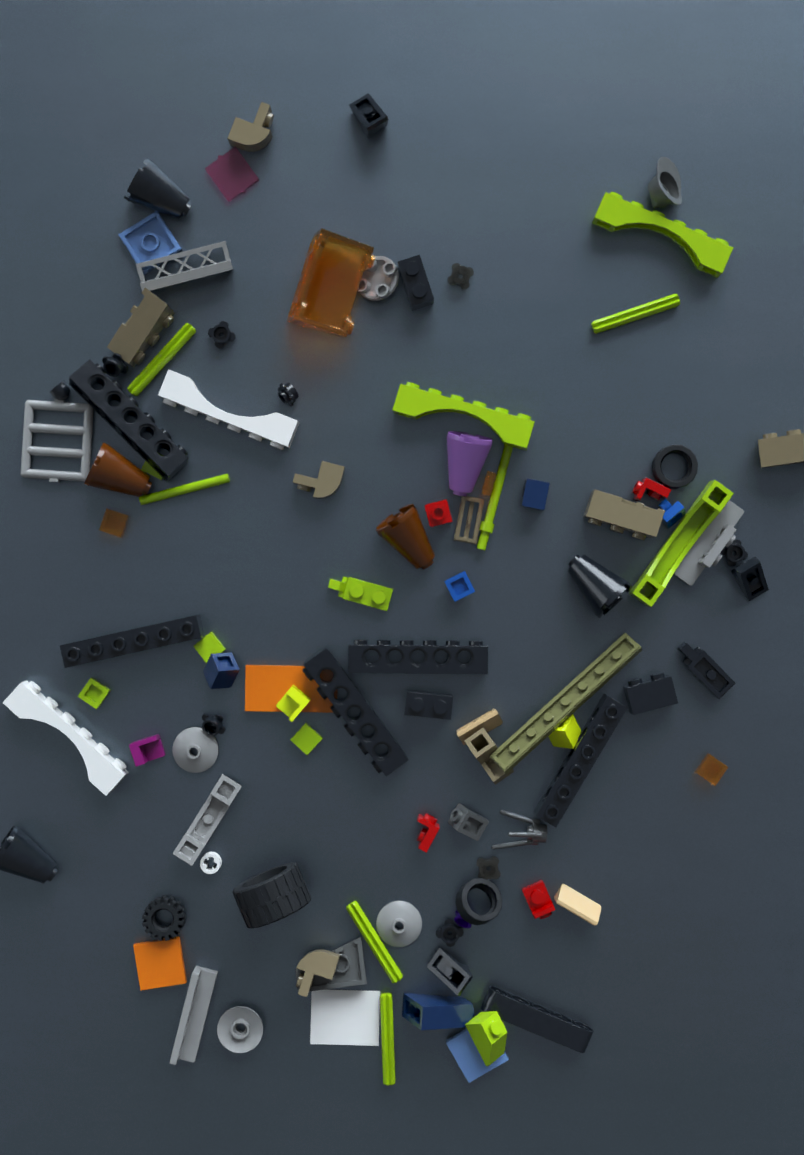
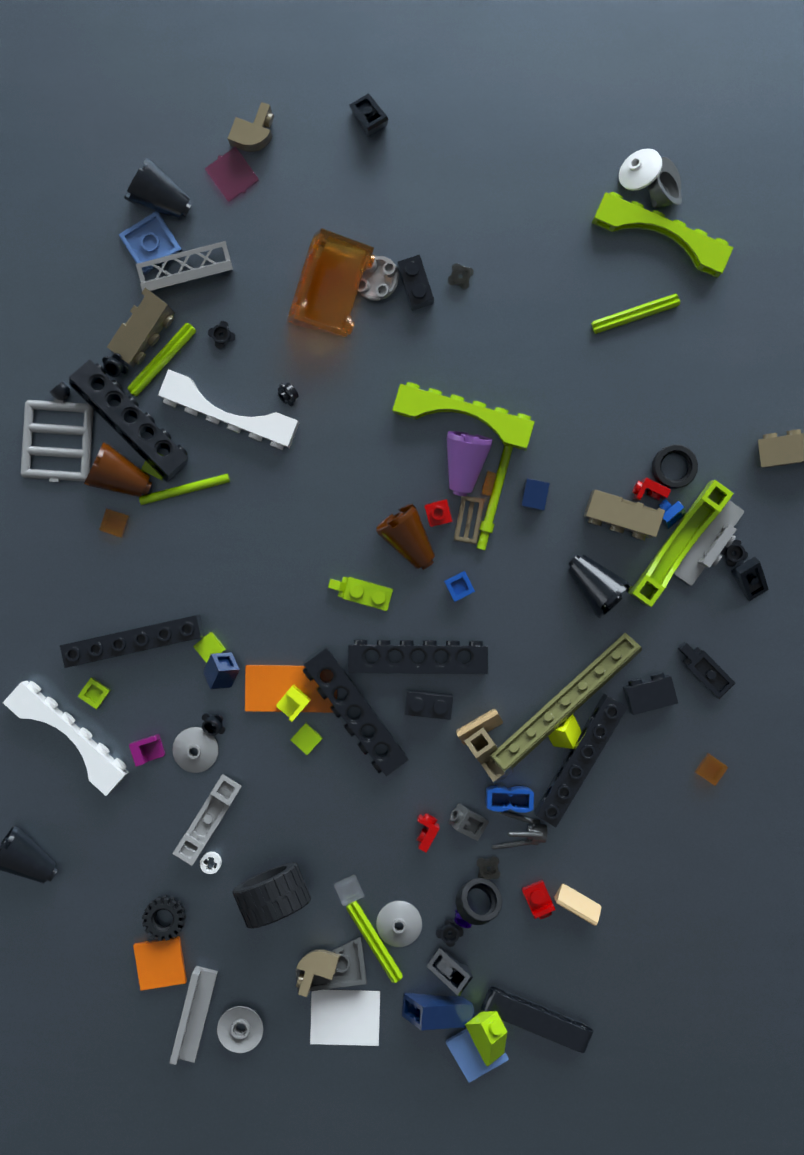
dark tan brick [293,461,345,499] -> none
lime axle [380,992,396,1085] -> none
none -> clear tile [334,874,364,906]
none -> blue brick [485,785,534,813]
none -> white dish [619,149,662,191]

